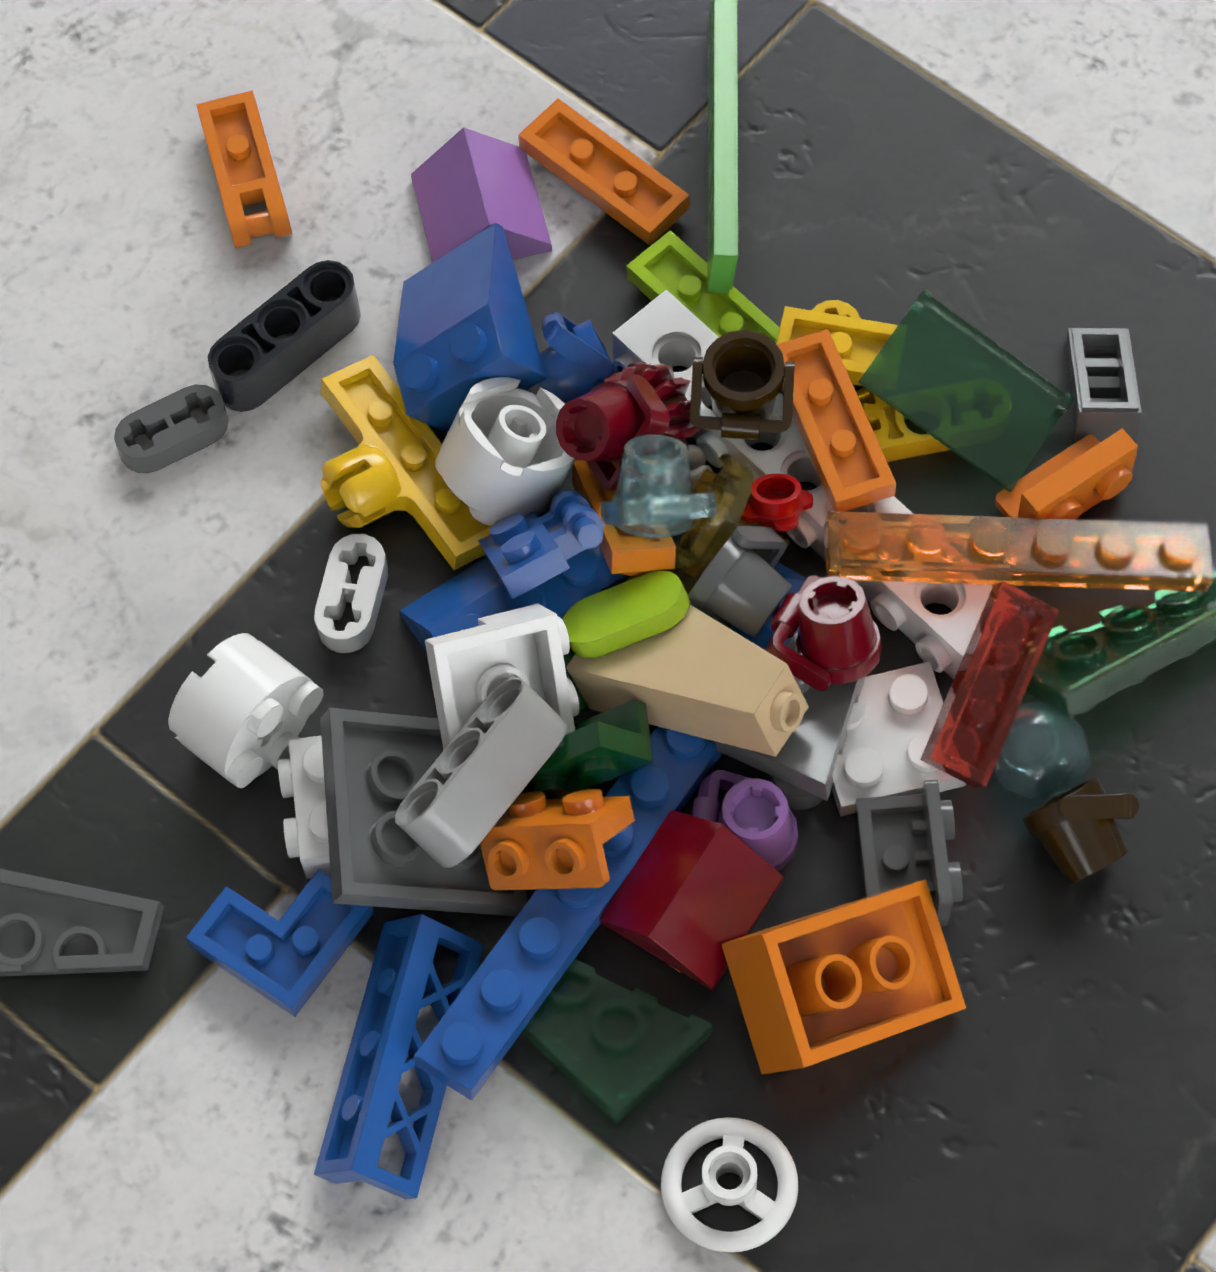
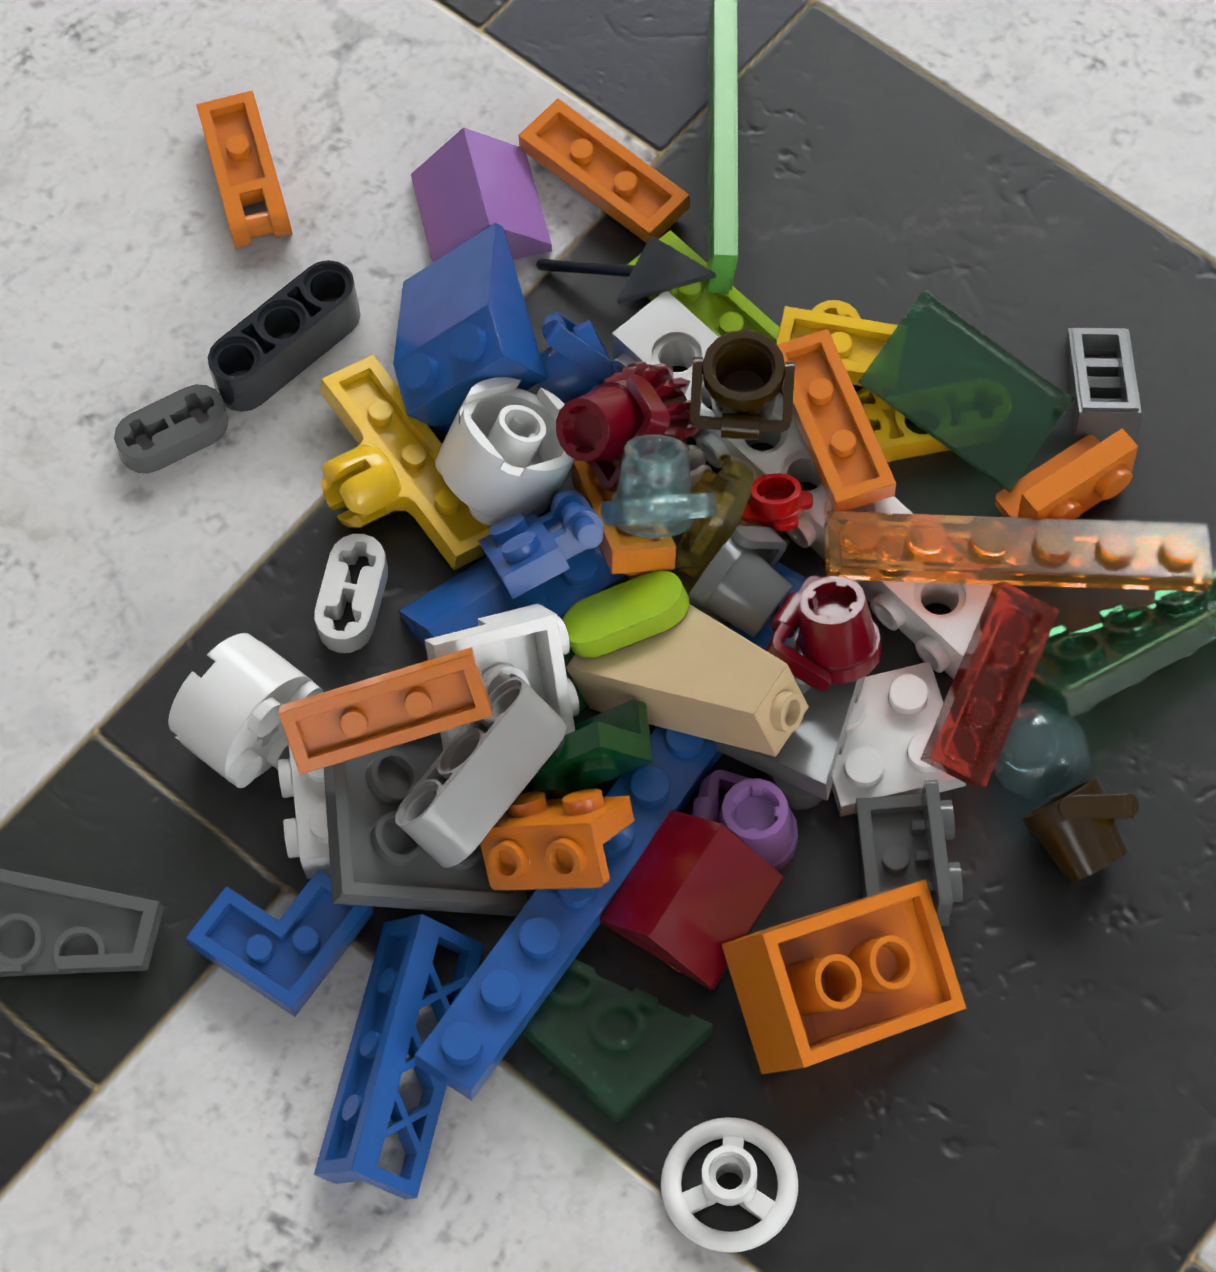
none -> orange plate [278,647,493,775]
none -> black piece [536,235,716,304]

